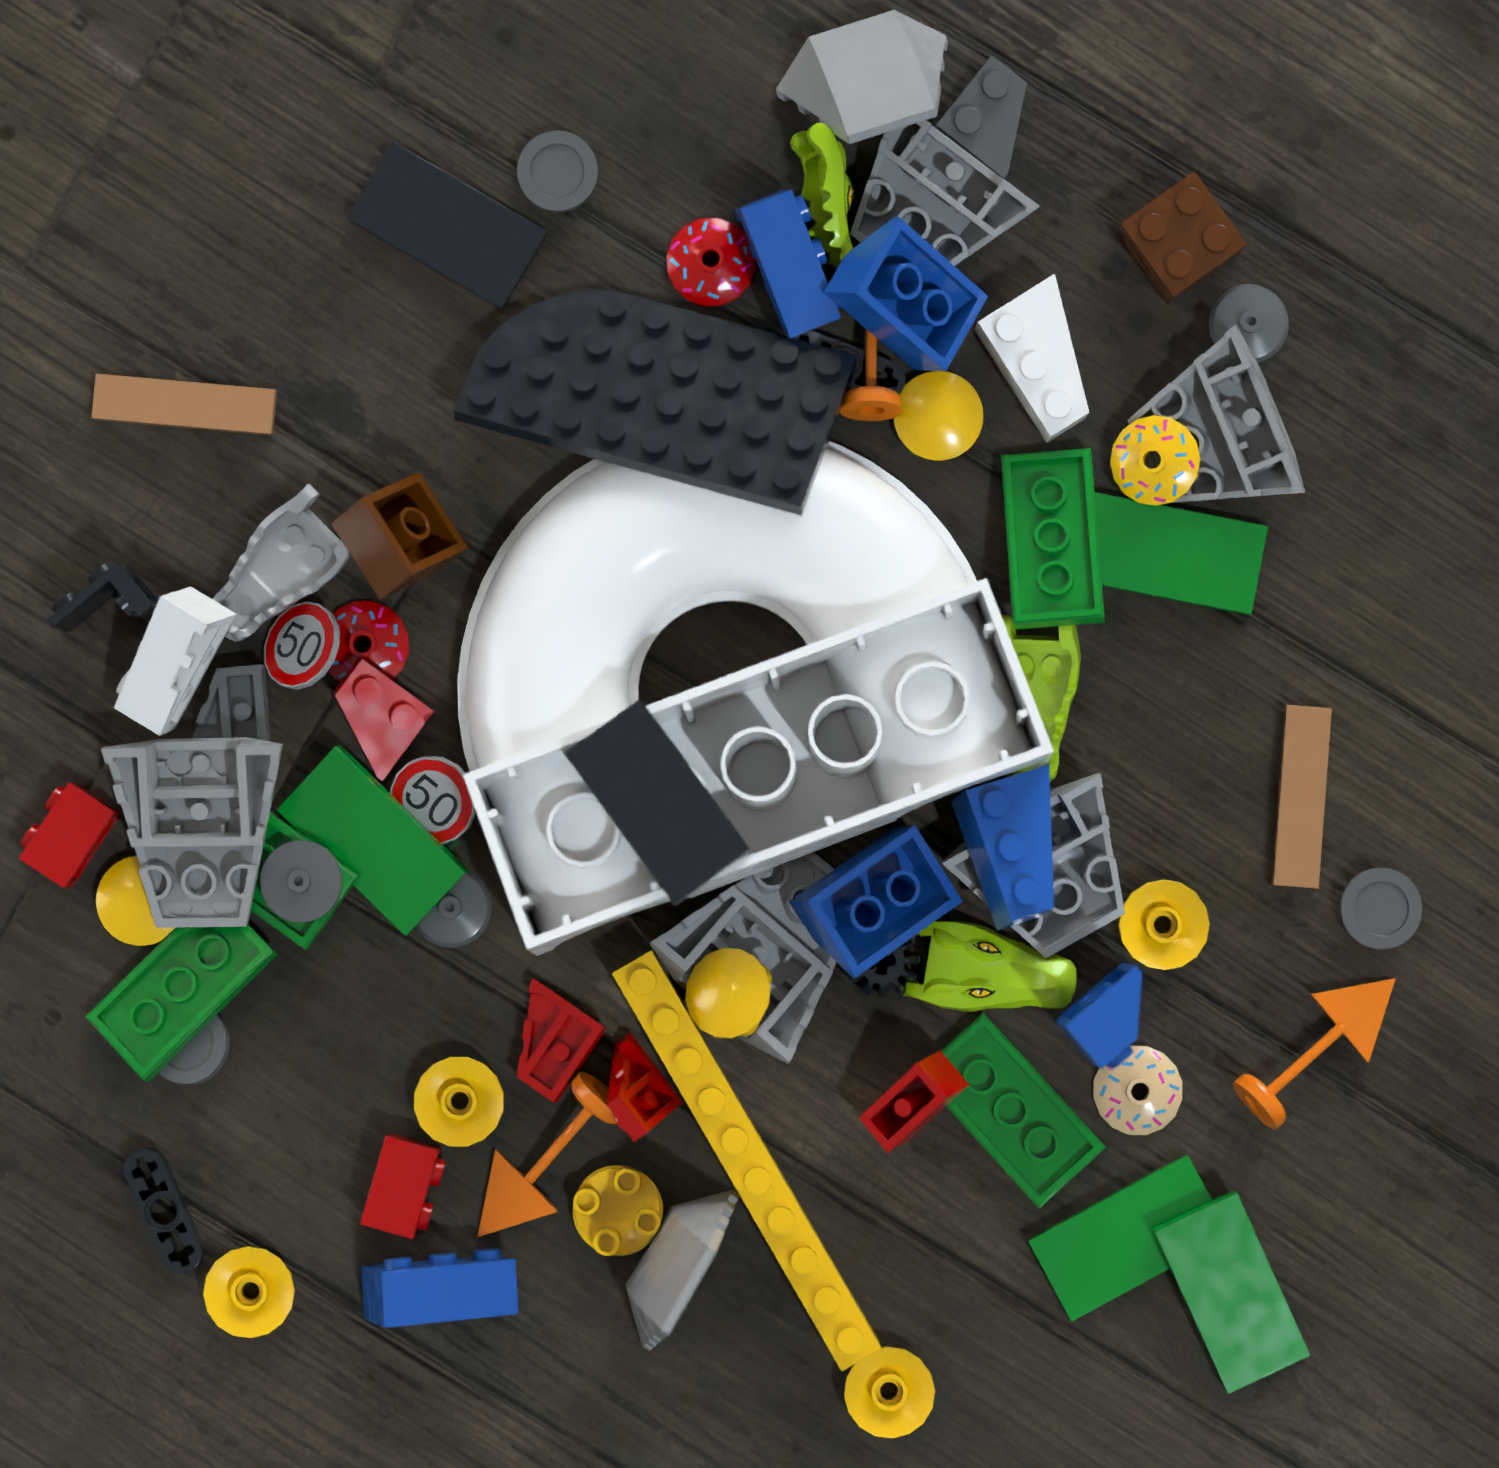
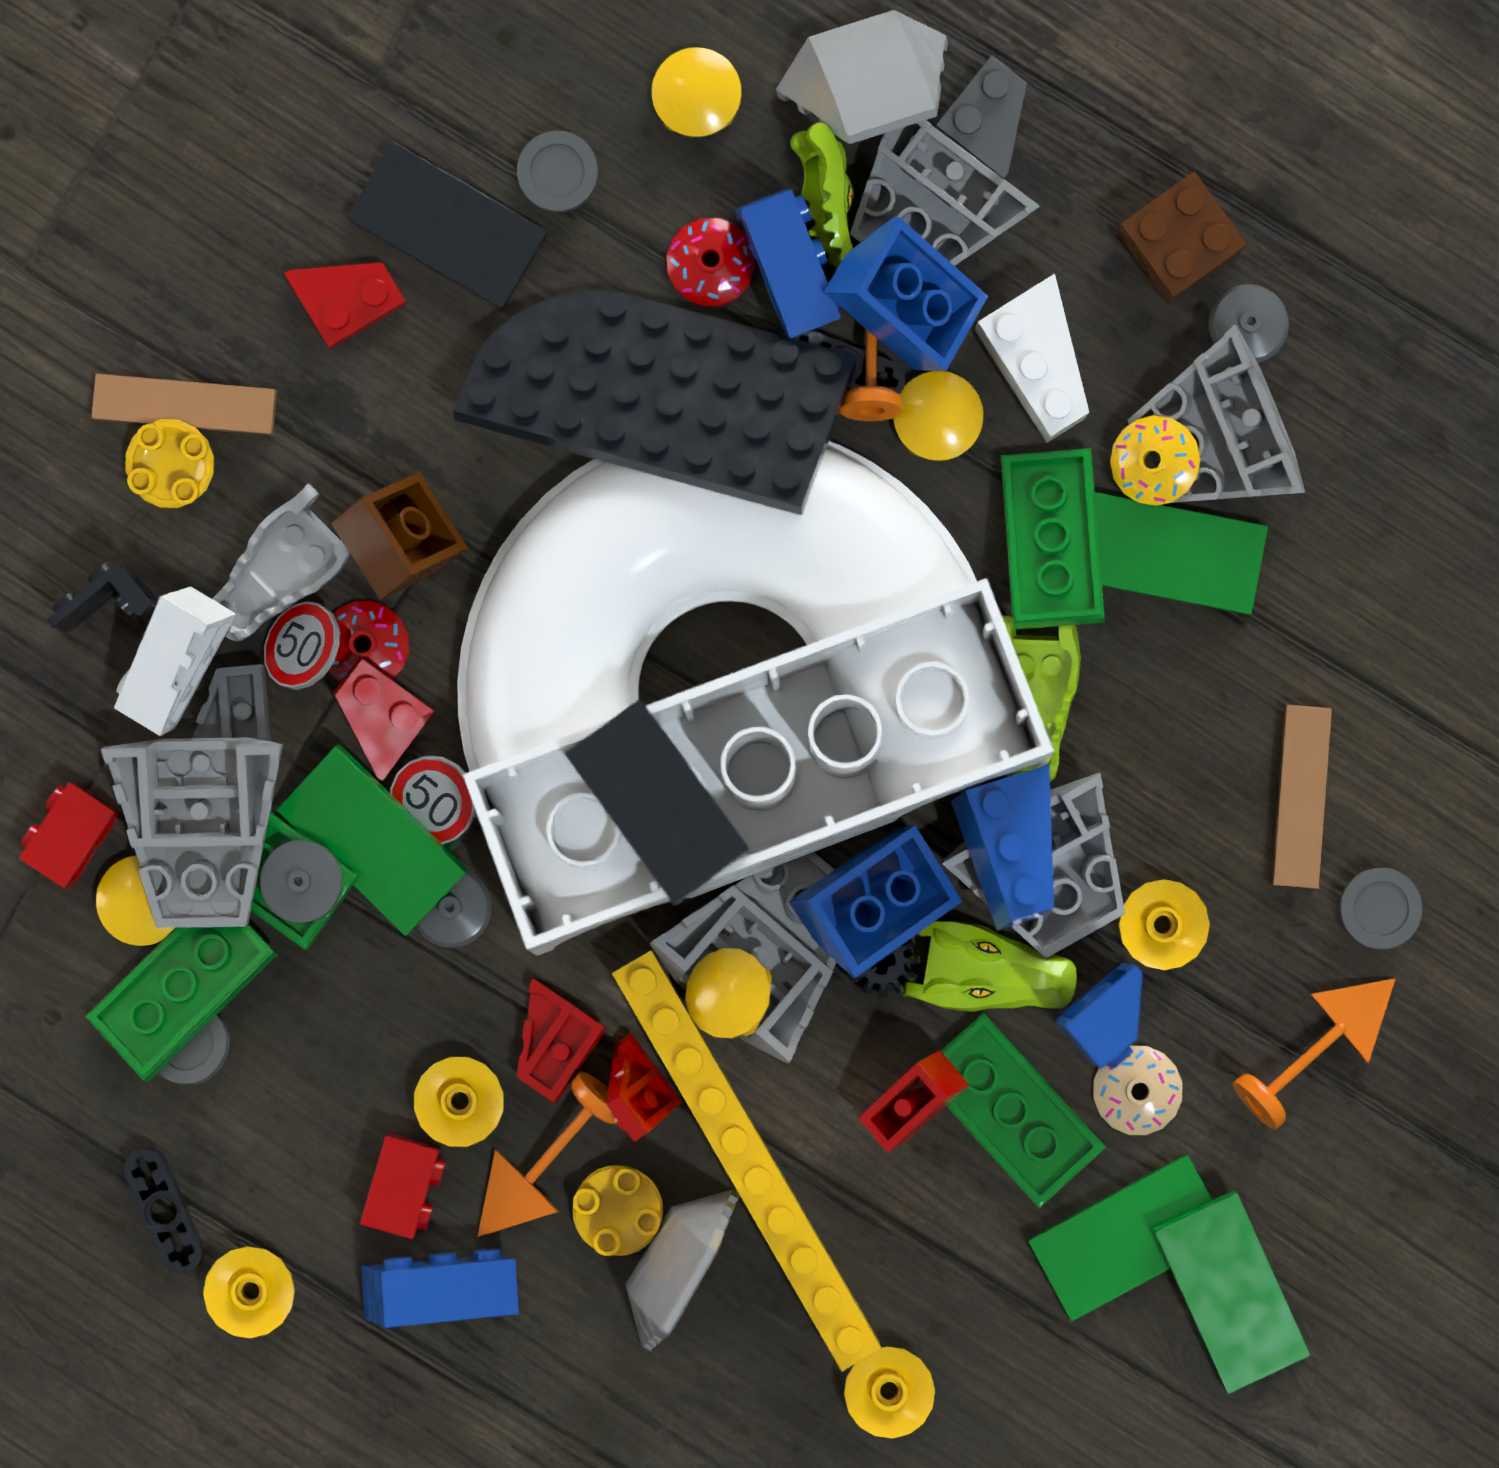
none -> yellow dish [125,419,214,508]
none -> red wing [284,263,407,350]
none -> yellow dish [652,48,741,137]

